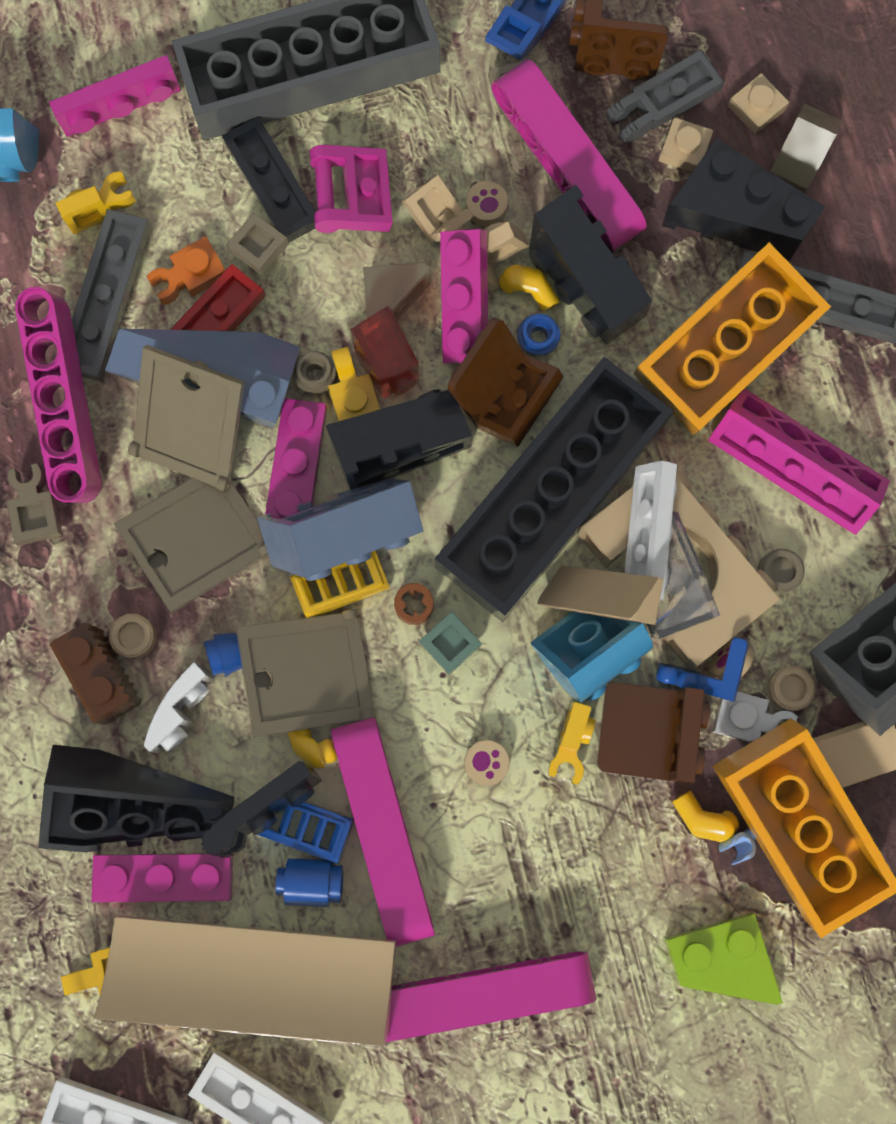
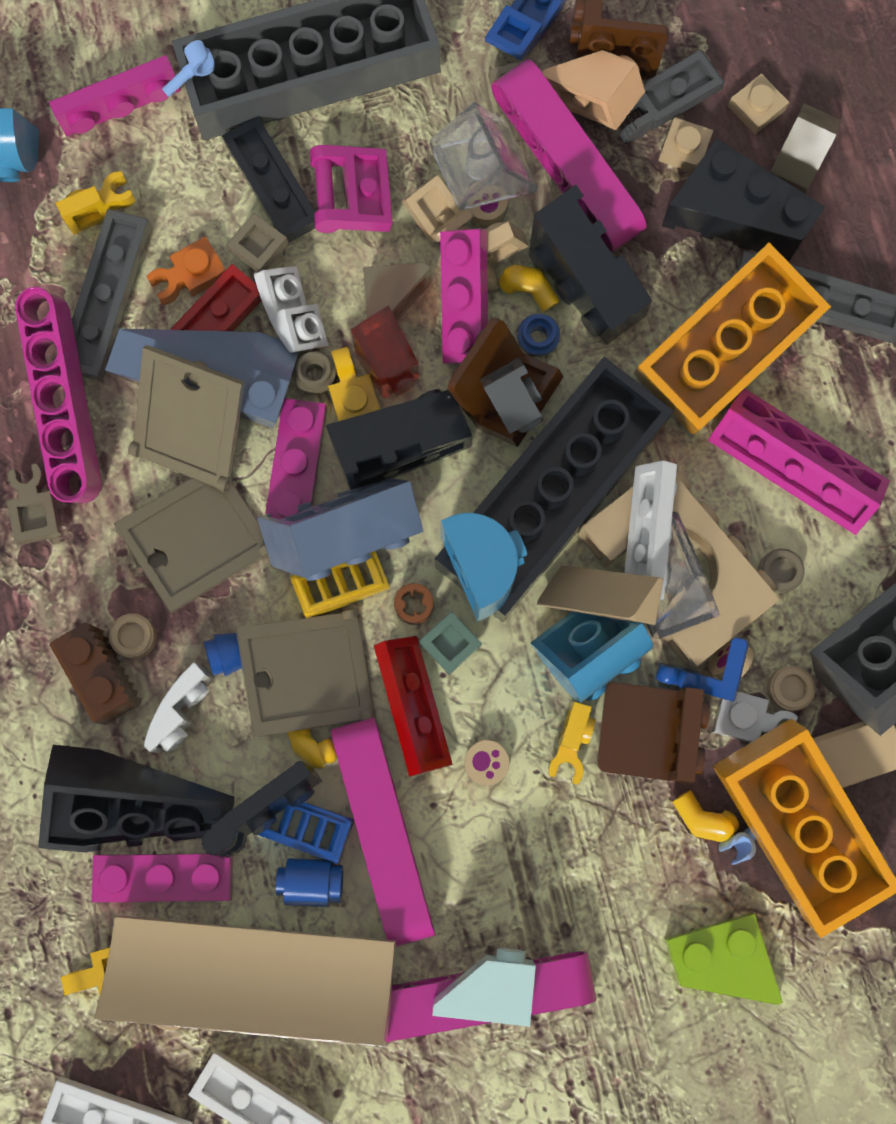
none -> light blue hand [162,40,214,97]
none -> white slope [254,266,328,353]
none -> red plate [373,636,453,777]
none -> clear slope [429,102,538,211]
none -> light aqua slope [432,948,536,1027]
none -> dark azure brick [441,513,527,622]
none -> dark grey brick [480,357,543,434]
none -> light nougat slope [542,50,645,130]

